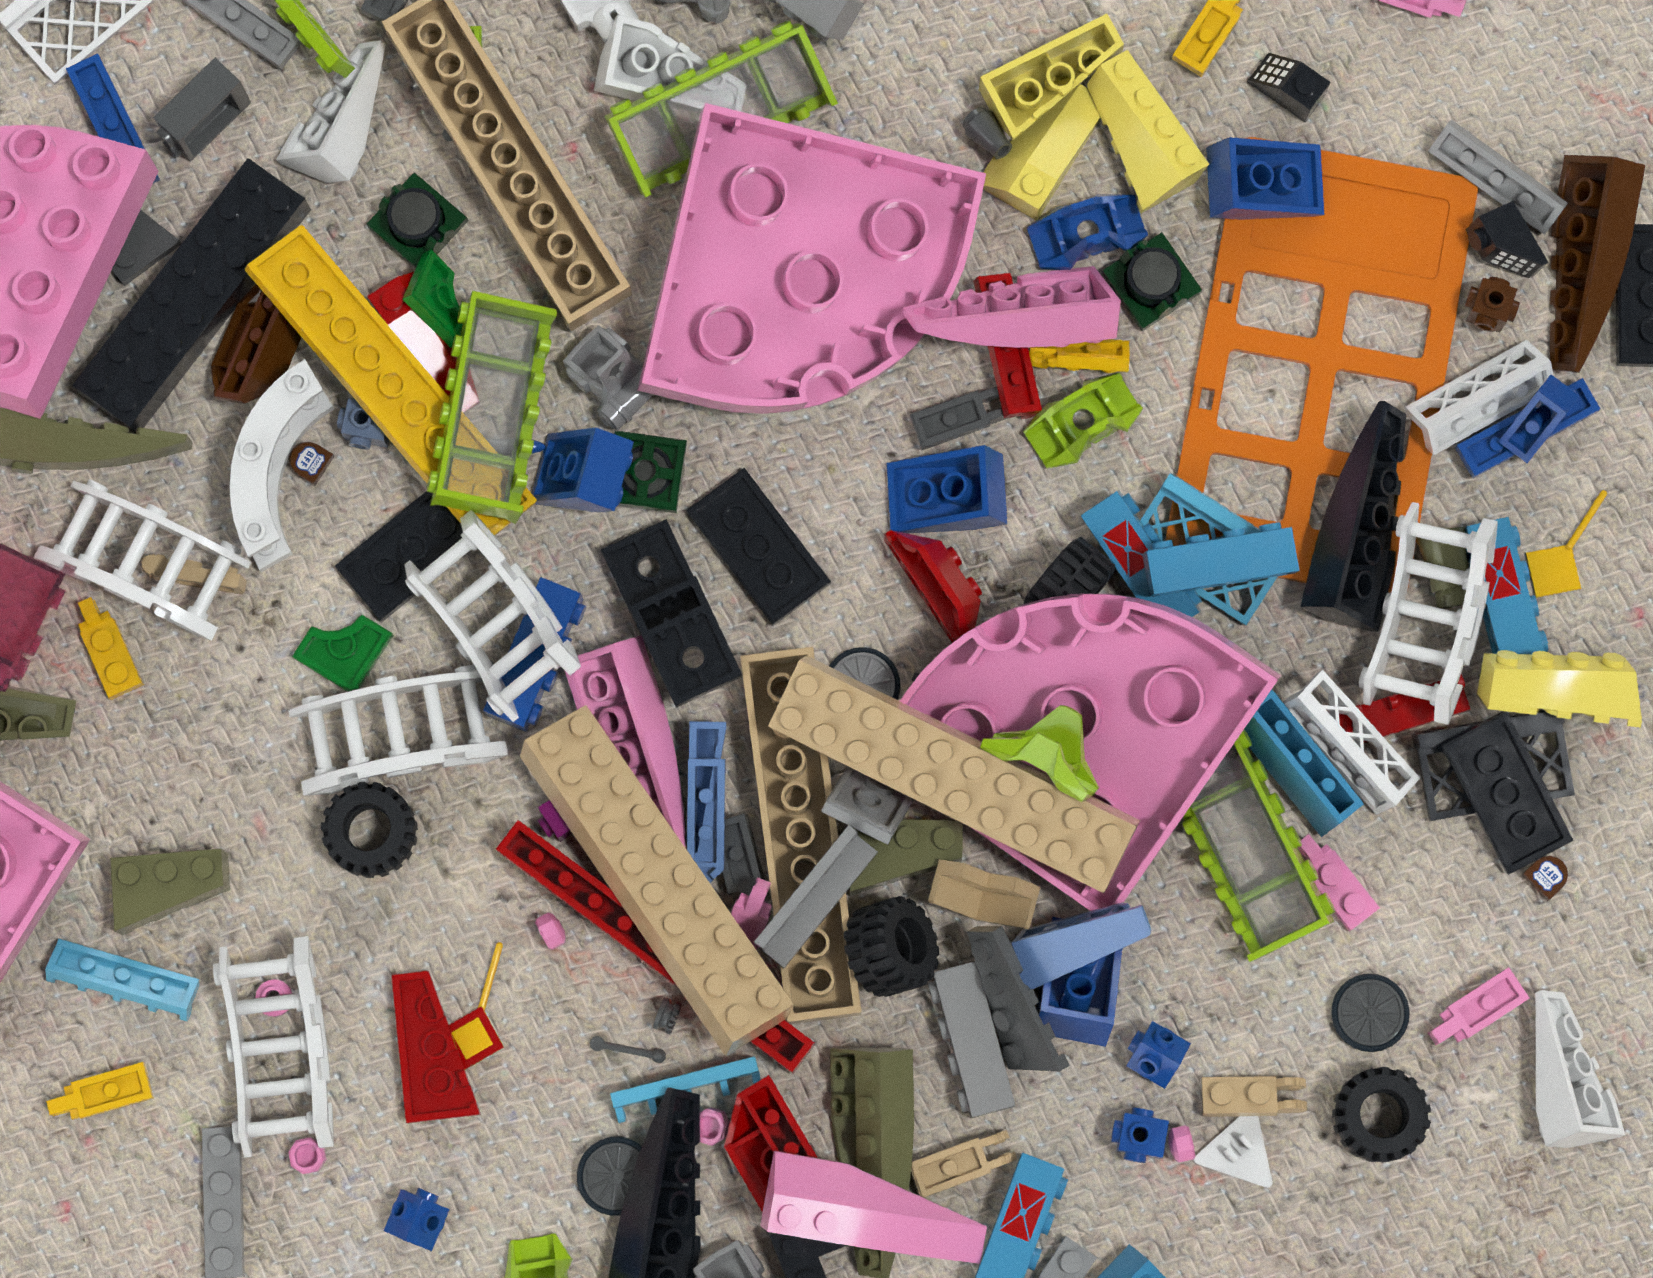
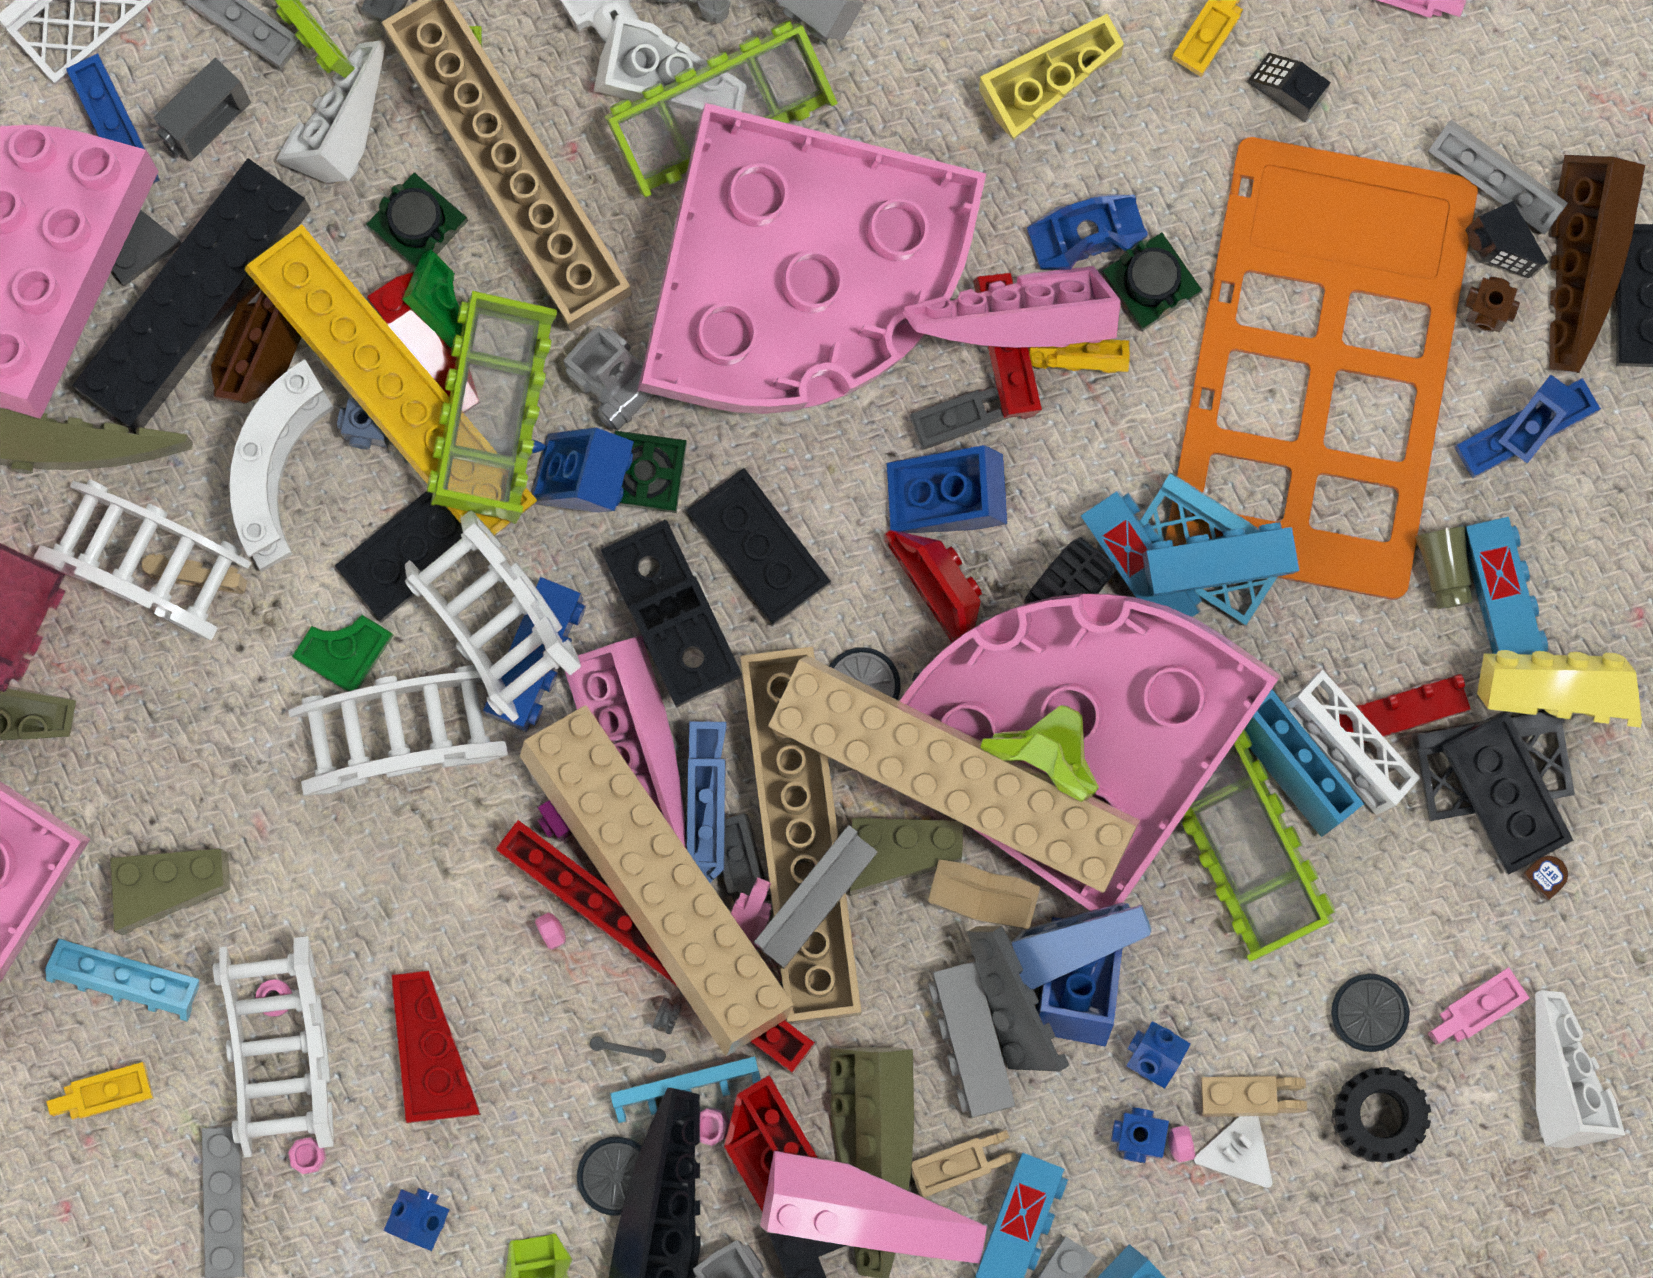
yellow hinge [78,597,144,700] -> none
tile [290,442,335,486] -> none
black tyre [321,782,418,878] -> none
yellow piece [449,942,504,1070] -> none
light grey tile [821,766,914,845] -> none
black tyre [844,896,939,997] -> none
dark grey cone [963,107,1012,159] -> none
light yellow wedge [983,84,1101,220] -> none
lime piece [1022,373,1143,469] -> none
light yellow wedge [1087,50,1209,214] -> none
blue slope [1206,137,1324,220] -> none
bright pink hinge [1298,834,1380,932] -> none
black wedge [1300,401,1406,632] -> none
white fence [1359,502,1498,725] -> none
white fence [1405,340,1553,455] -> none
yellow piece [1525,490,1607,598] -> none

